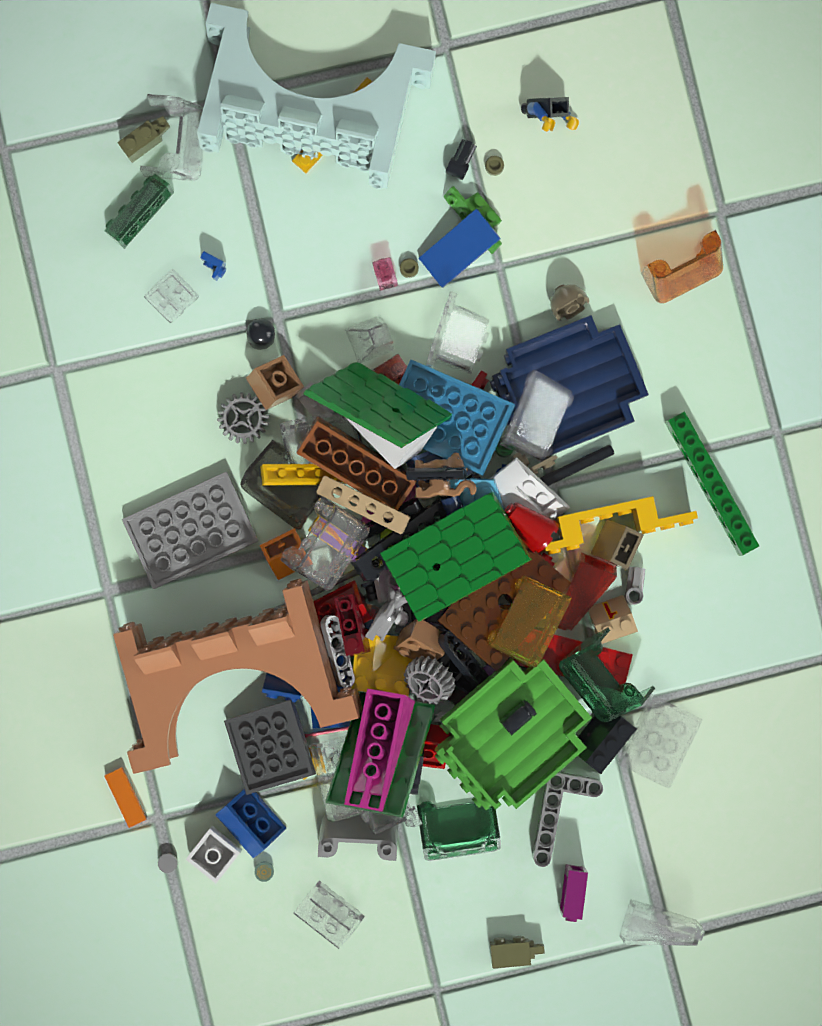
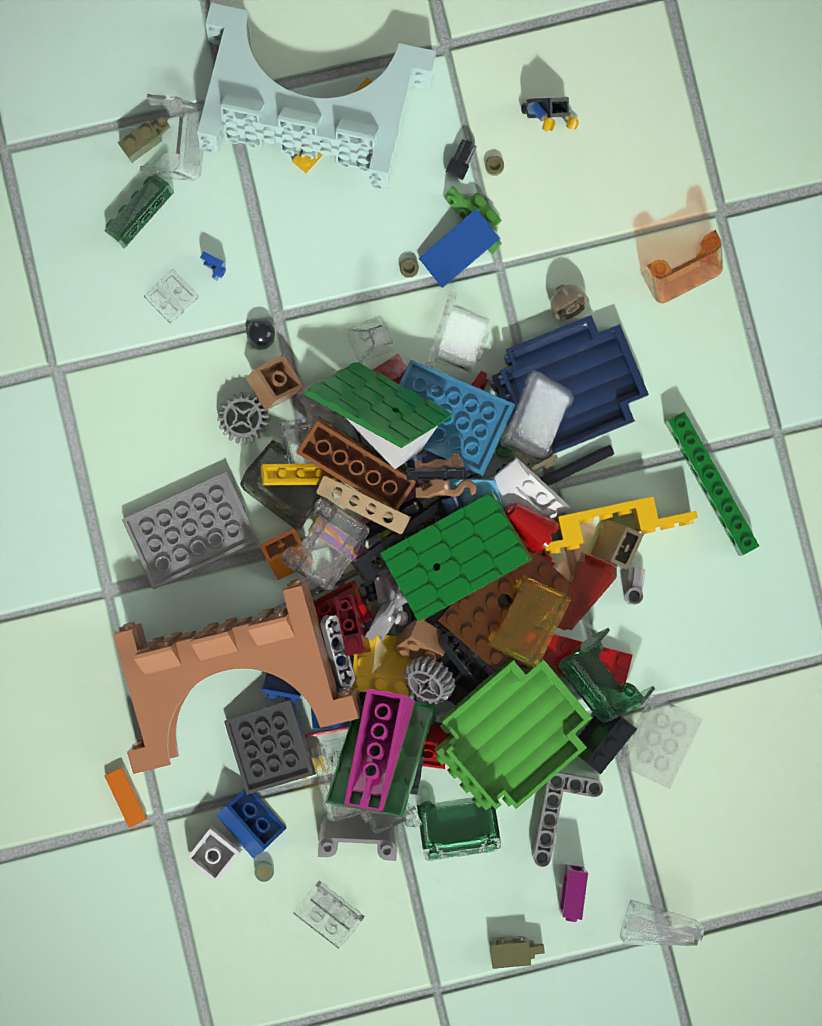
light grey tile [158,853,178,873] -> none
clear pink bracket [372,257,398,291] -> none
black piece [499,699,537,736] -> none
tan slope [587,595,638,644] -> none

